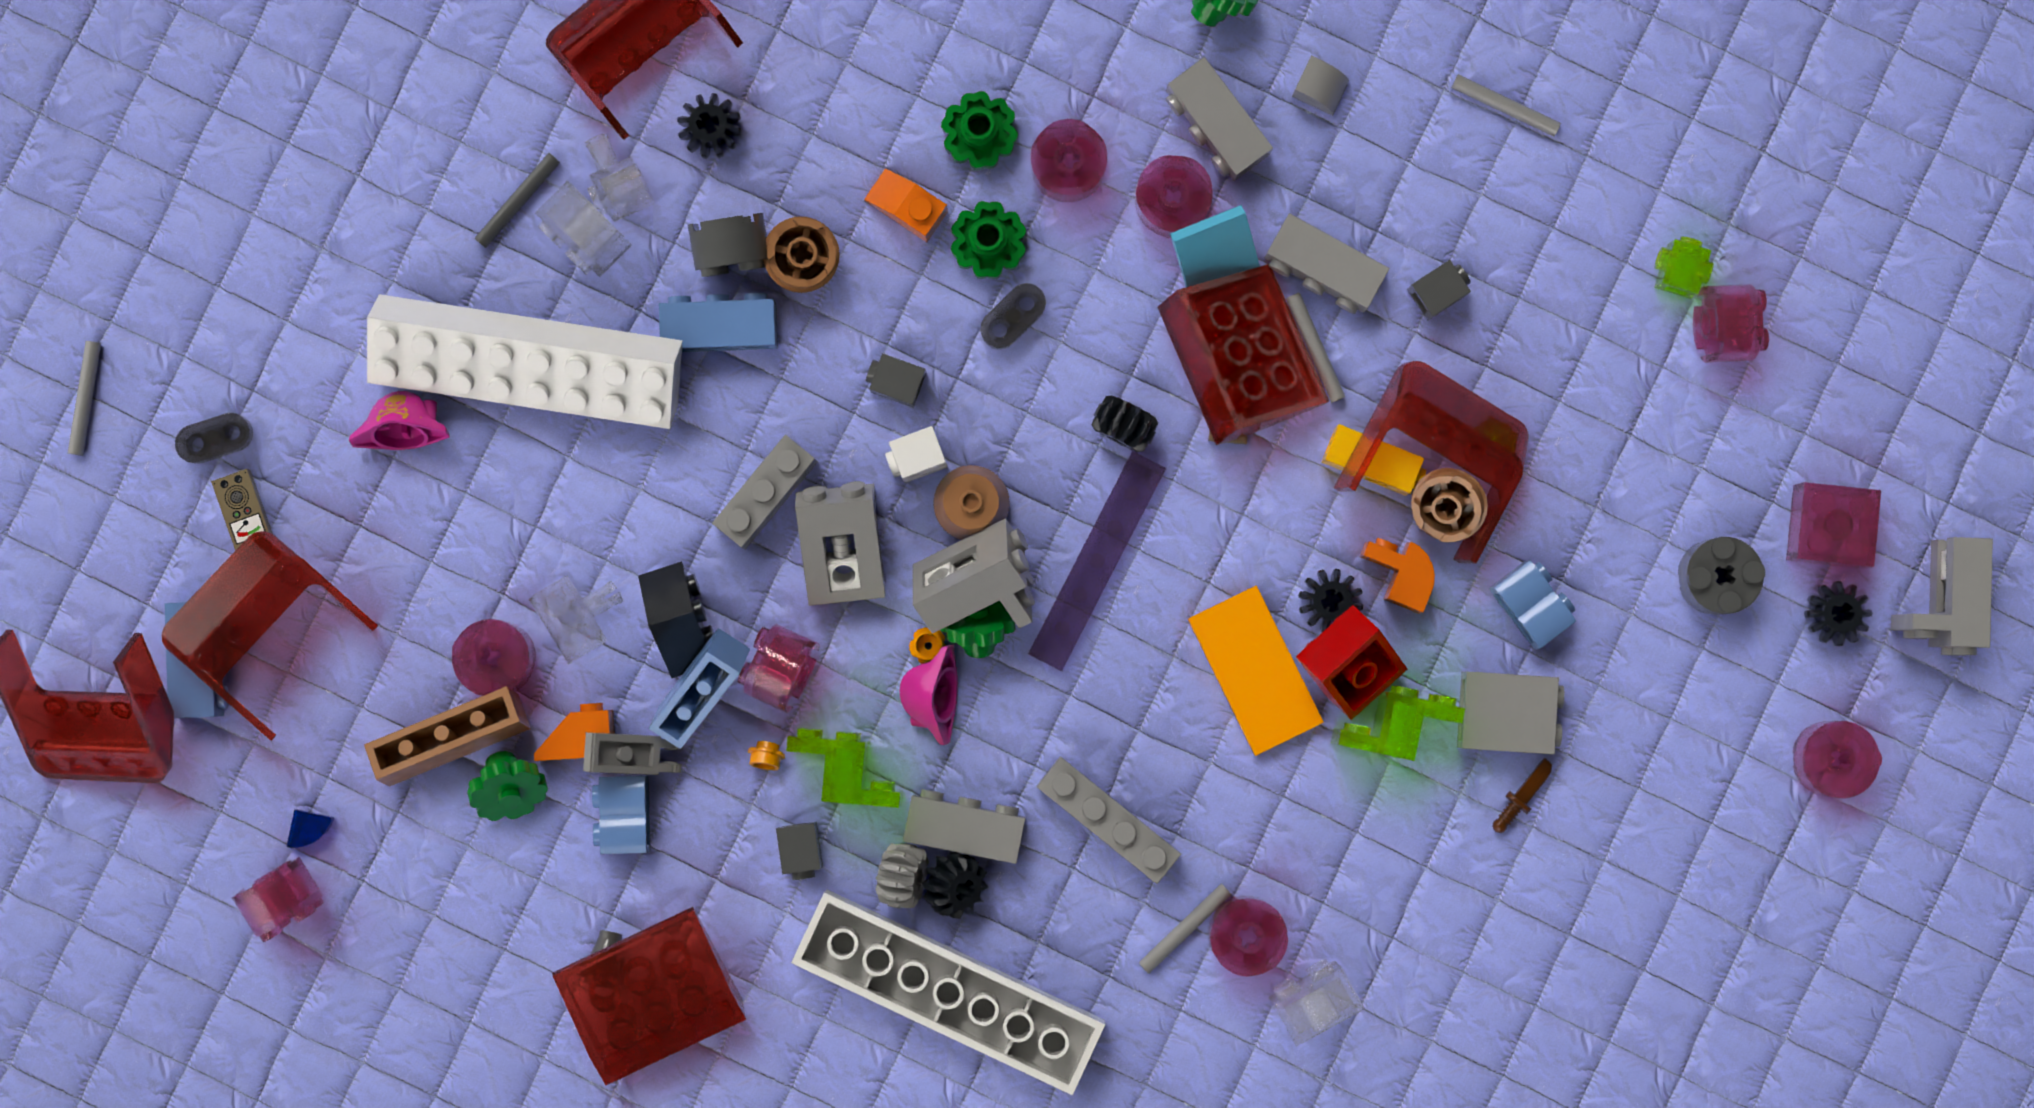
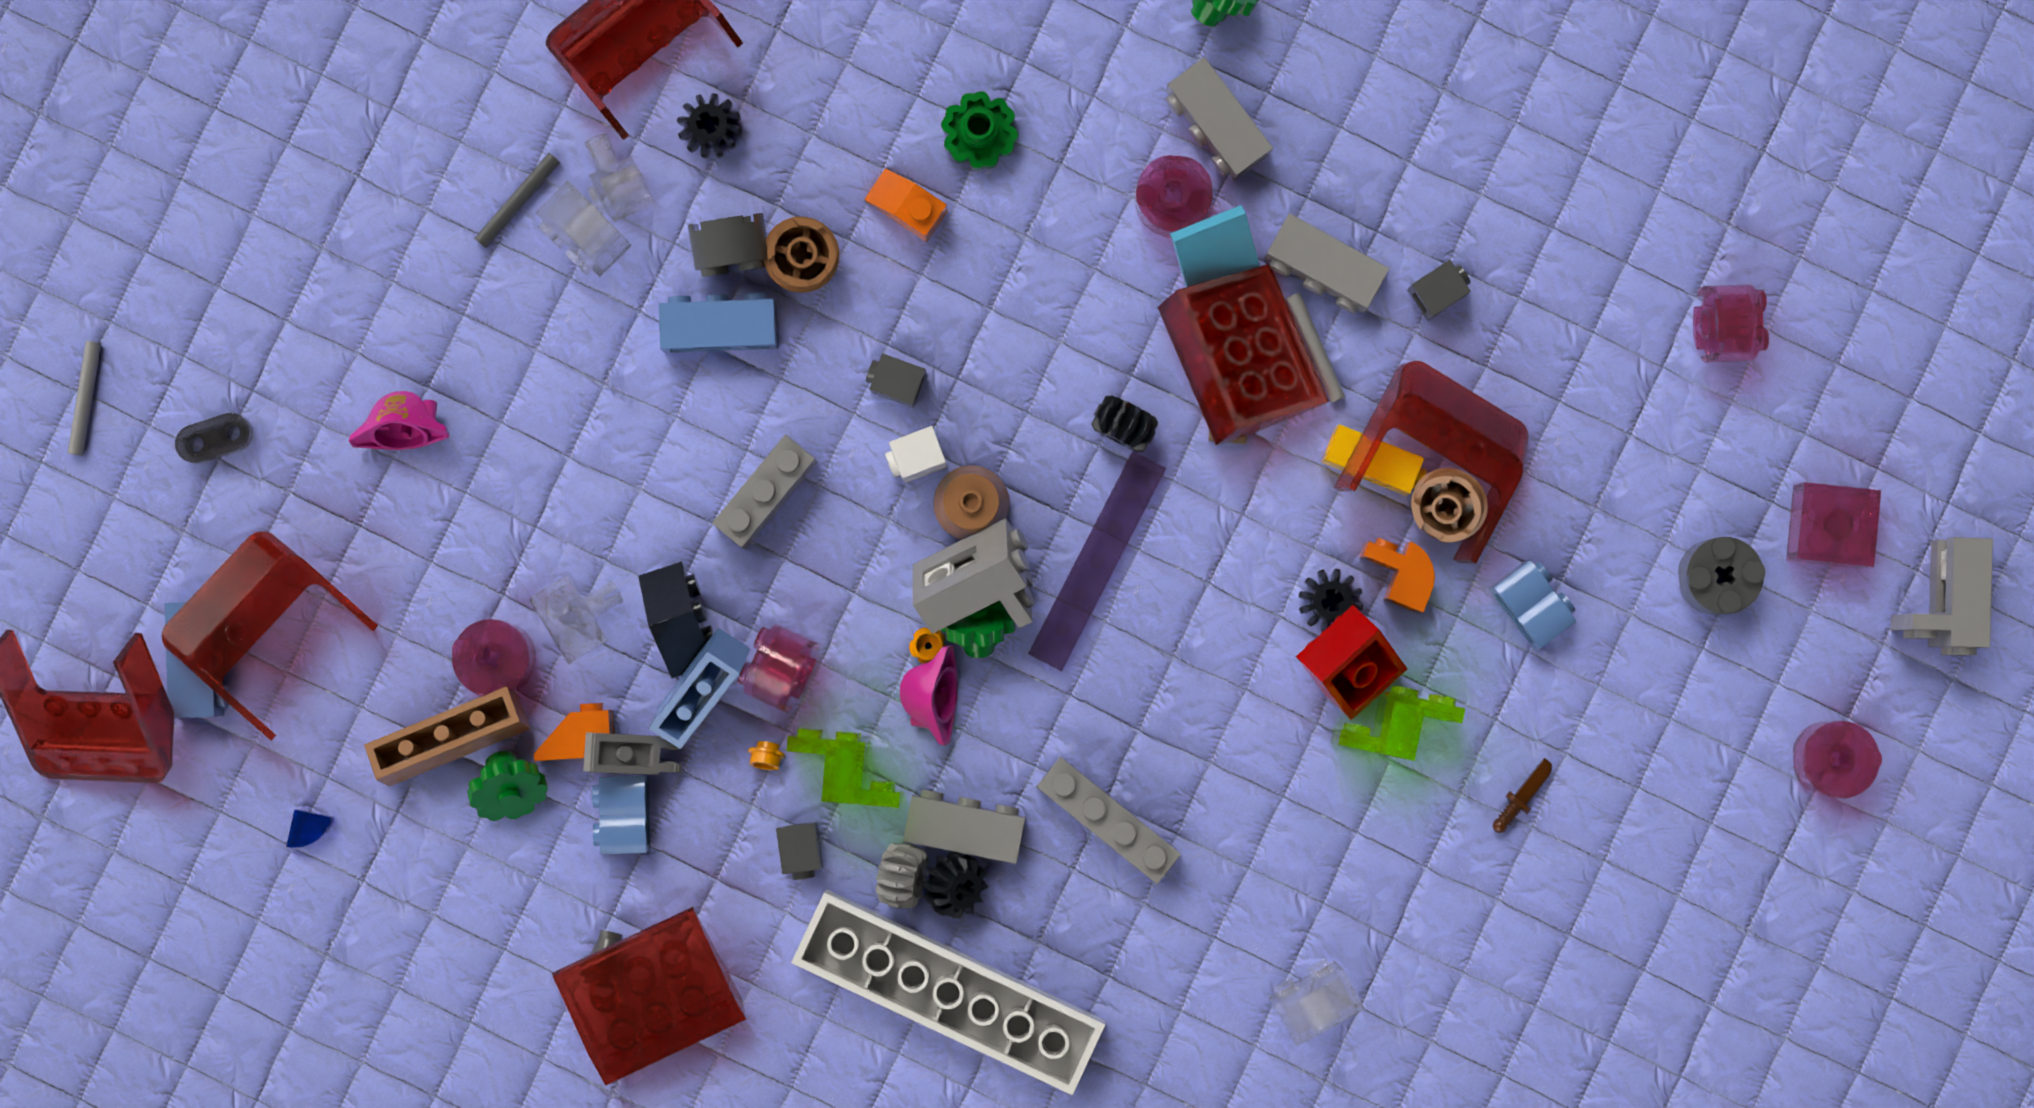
tile [211,469,275,554] -> none
clear pink brick [231,856,324,943] -> none
white brick [367,294,683,429] -> none
light grey brick [795,481,885,606] -> none
green plant [951,201,1026,279] -> none
clear smoke plate [980,283,1046,350] -> none
clear pink brick [1031,119,1107,202] -> none
light grey bar [1139,883,1232,974] -> none
light orange tile [1188,585,1324,756] -> none
clear pink brick [1208,896,1288,977] -> none
light grey brick [1292,55,1349,116] -> none
light grey bar [1451,74,1561,137] -> none
light grey brick [1457,671,1564,754] -> none
clear neon green brick [1654,236,1714,299] -> none
black gear [1804,581,1873,646] -> none

